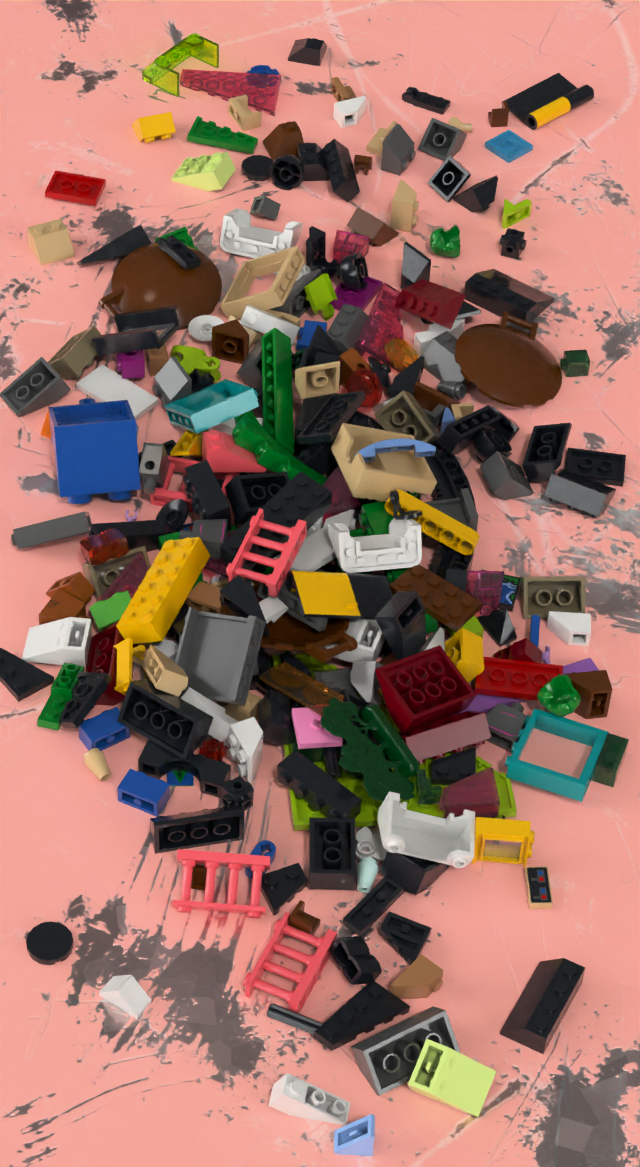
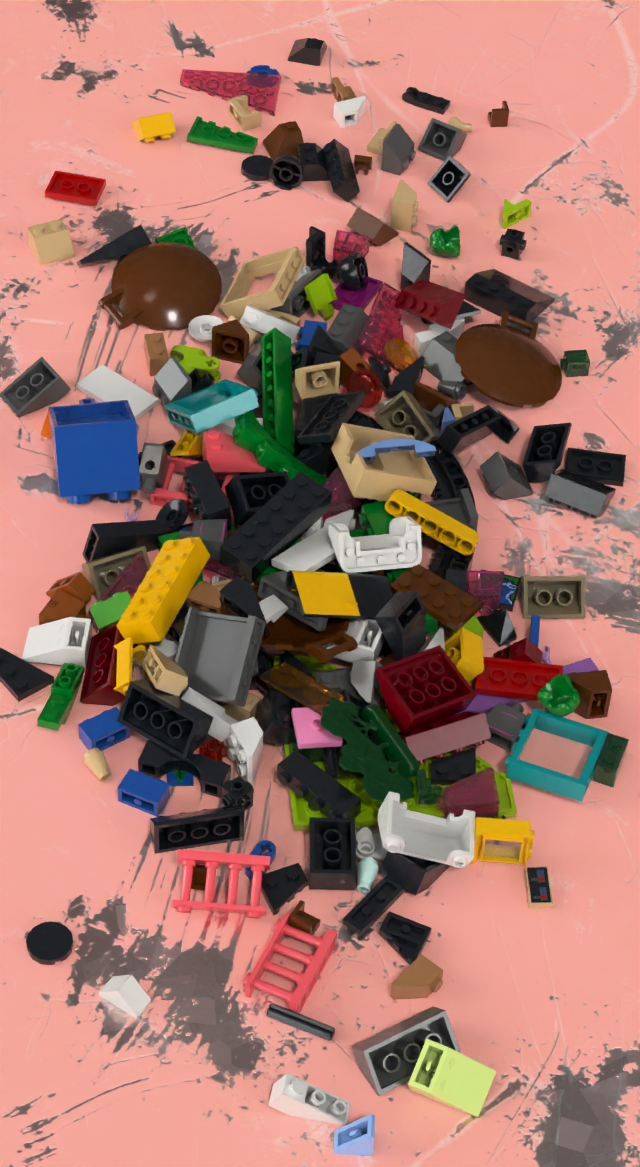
dark grey slope [11,511,92,549] -> none
dark tan slope [48,326,101,381] -> none
black wing [59,672,112,728] -> none
clear red brick [79,528,129,565] -> none
black piece [91,306,181,358] -> none
magenta brick [116,350,145,378] -> none
clear neon green windscreen [142,33,219,97] -> none
black hinge [158,235,201,270] -> none
yellowish green slope [171,152,236,191] -> none
white windscreen [220,208,304,258] -> none
coral fence [226,508,307,598] -> none
dark grey panel [250,196,281,221] -> none
black wing [313,980,410,1051] -> none
black brick [330,936,382,985] -> none
black piece [390,490,423,520] -> none
black slope [453,175,498,212] -> none
black cylinder [473,426,512,463] -> none
dark azure tile [485,130,533,163] -> none
black slope [500,958,585,1054] -> none
black door [504,73,594,130] -> none
white slope [547,611,591,646] -> none

